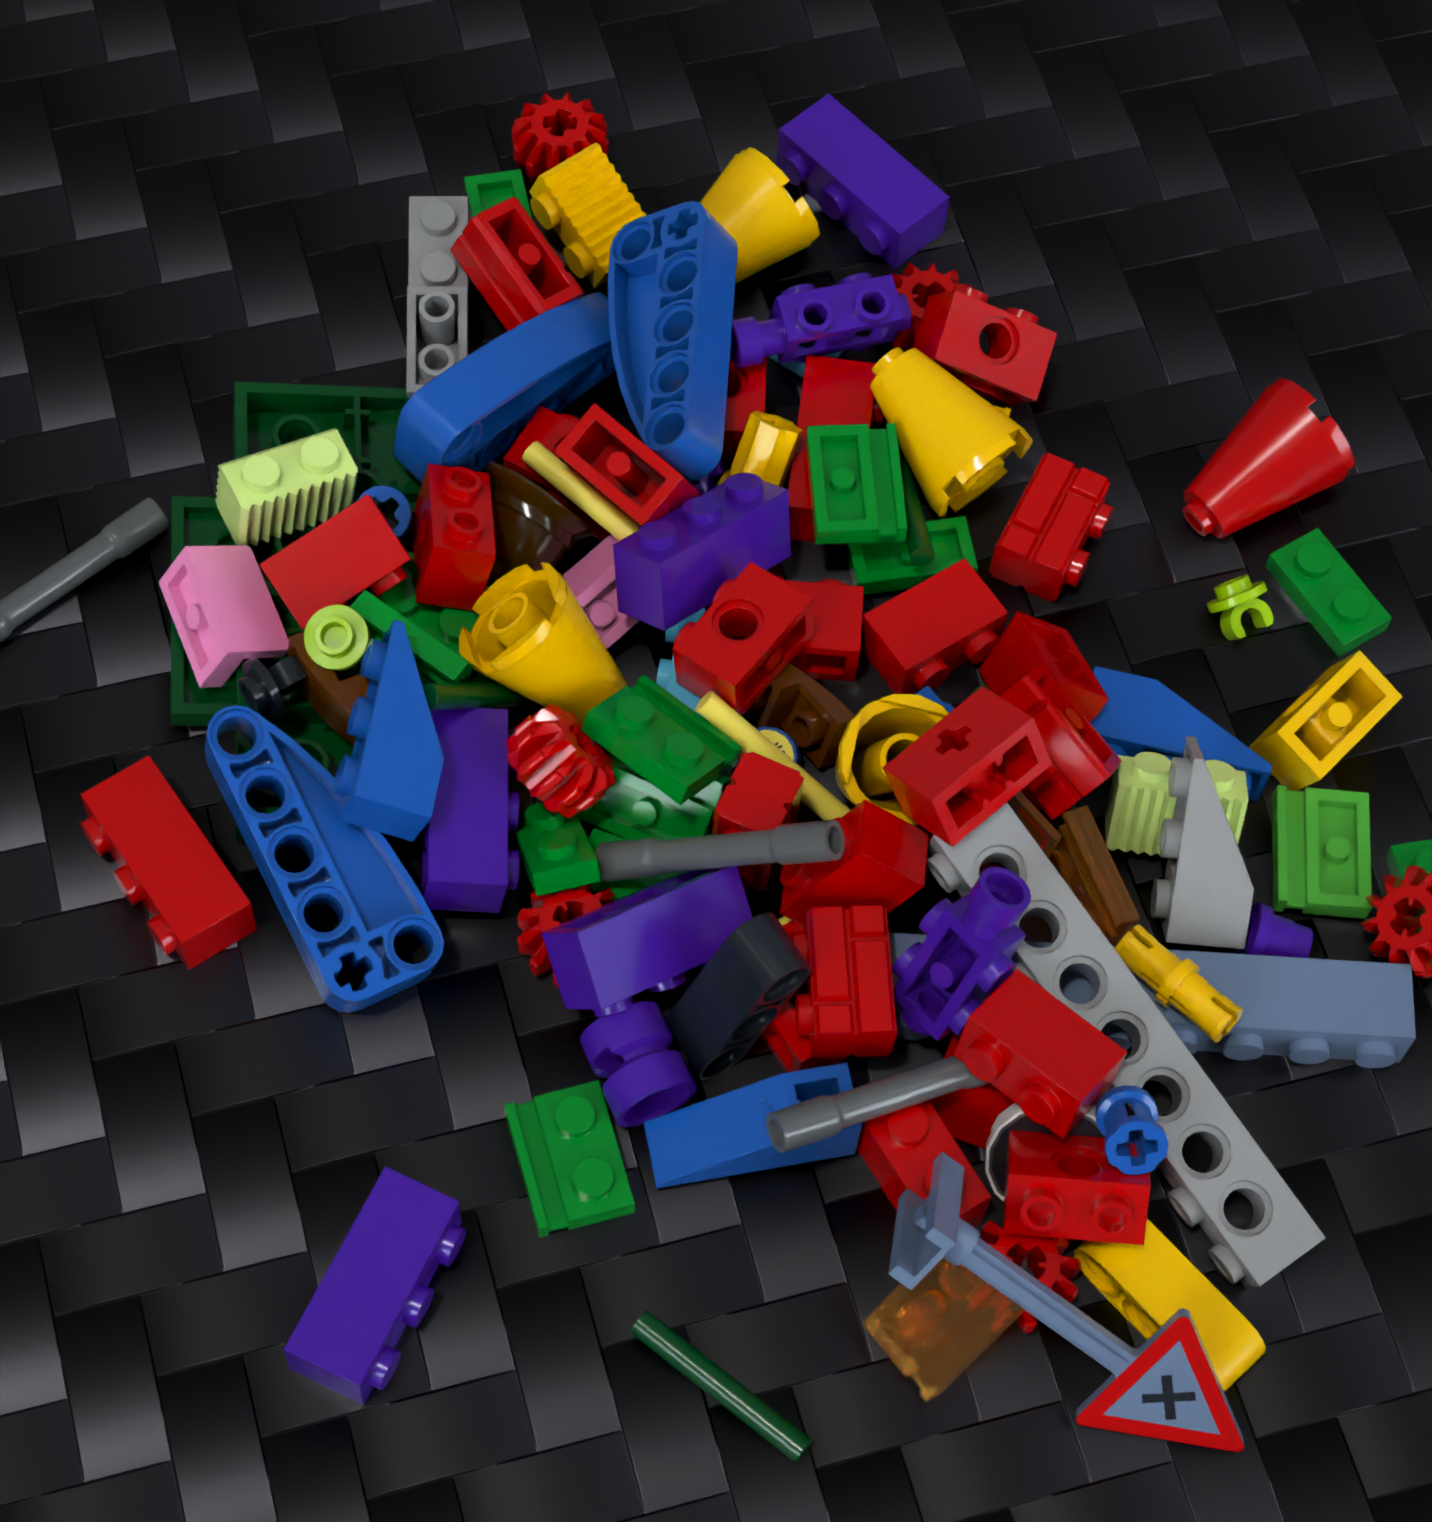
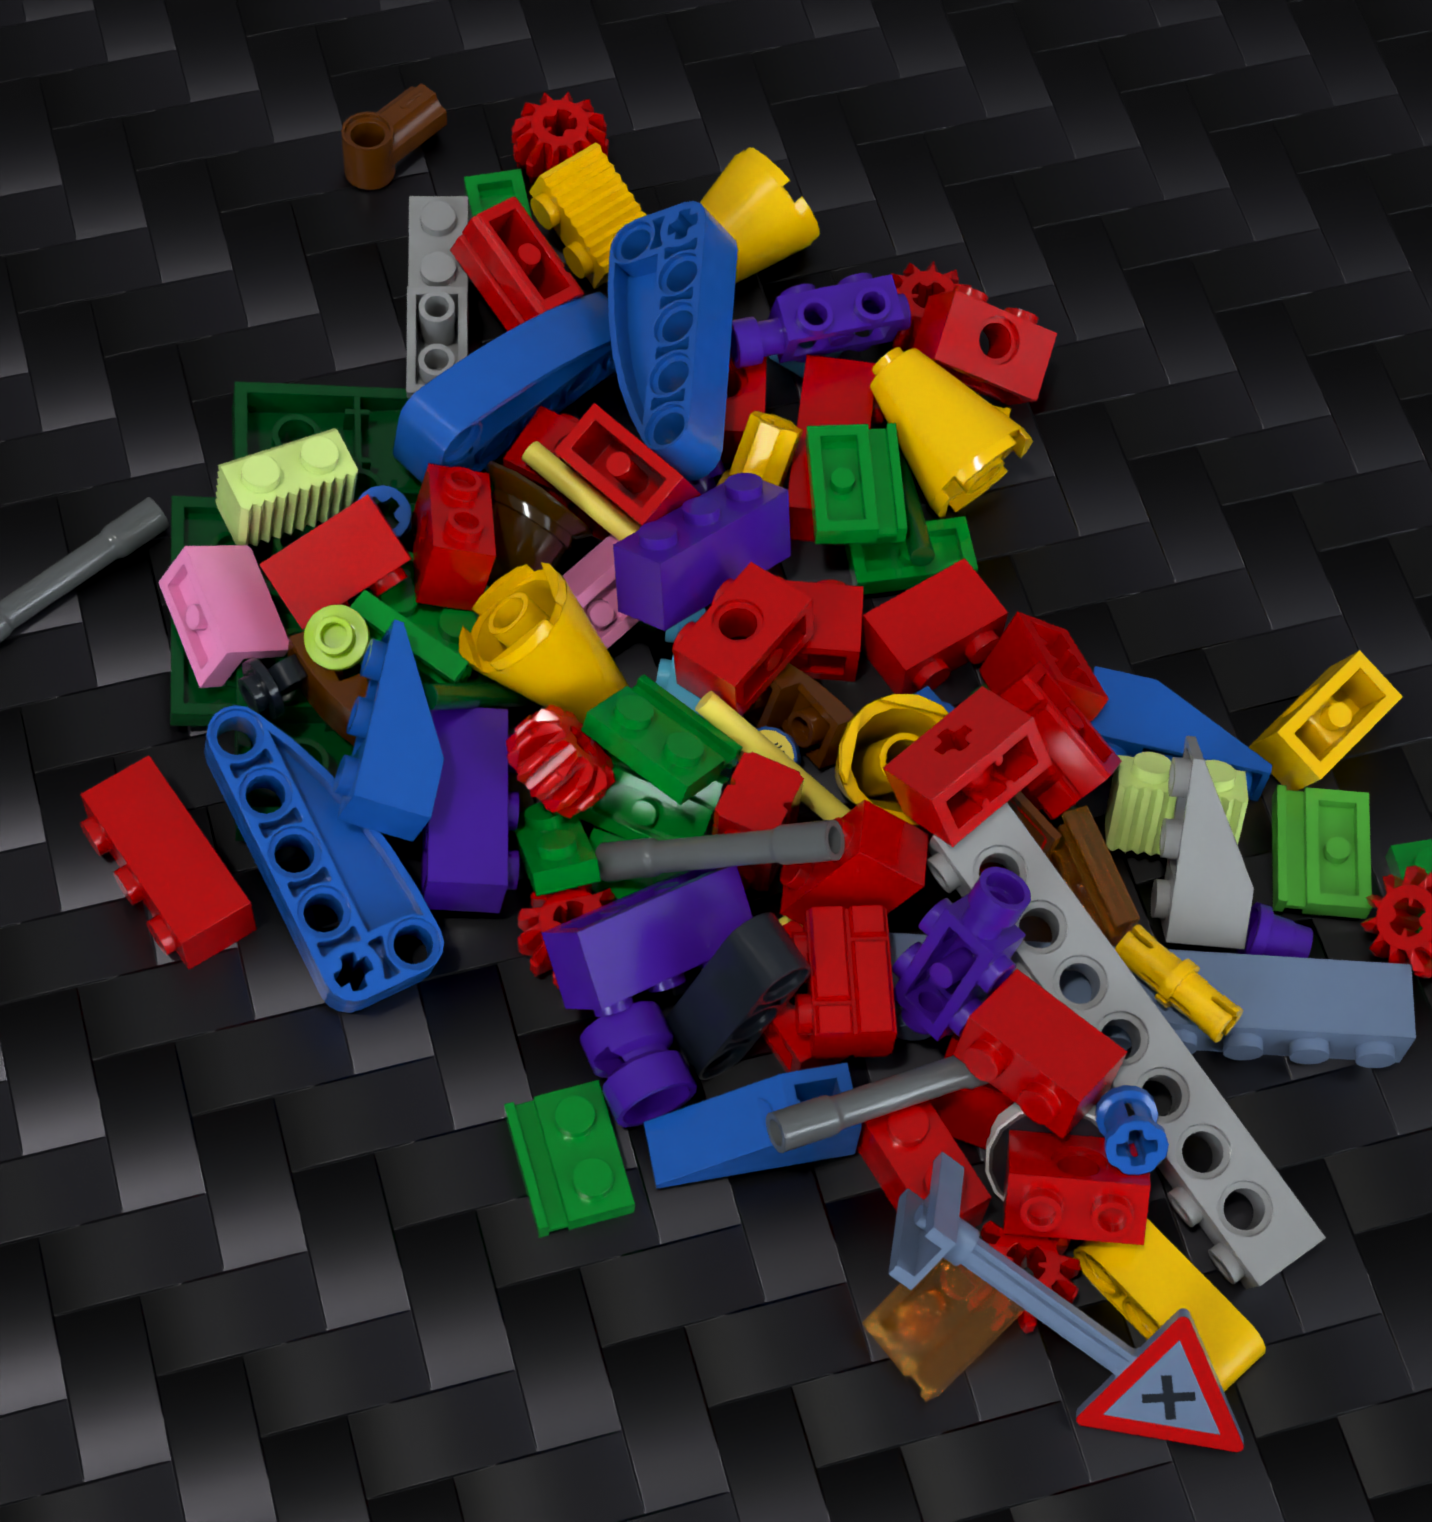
dark purple brick [283,1166,466,1405] -> none
dark green bar [630,1310,813,1463] -> none
dark purple brick [776,93,950,269] -> none
red brick [989,453,1114,602] -> none
red cone [1182,378,1355,539] -> none
lime plate [1206,574,1273,640] -> none
green plate [1265,528,1392,657] -> none
none -> reddish brown piece [341,83,447,190]

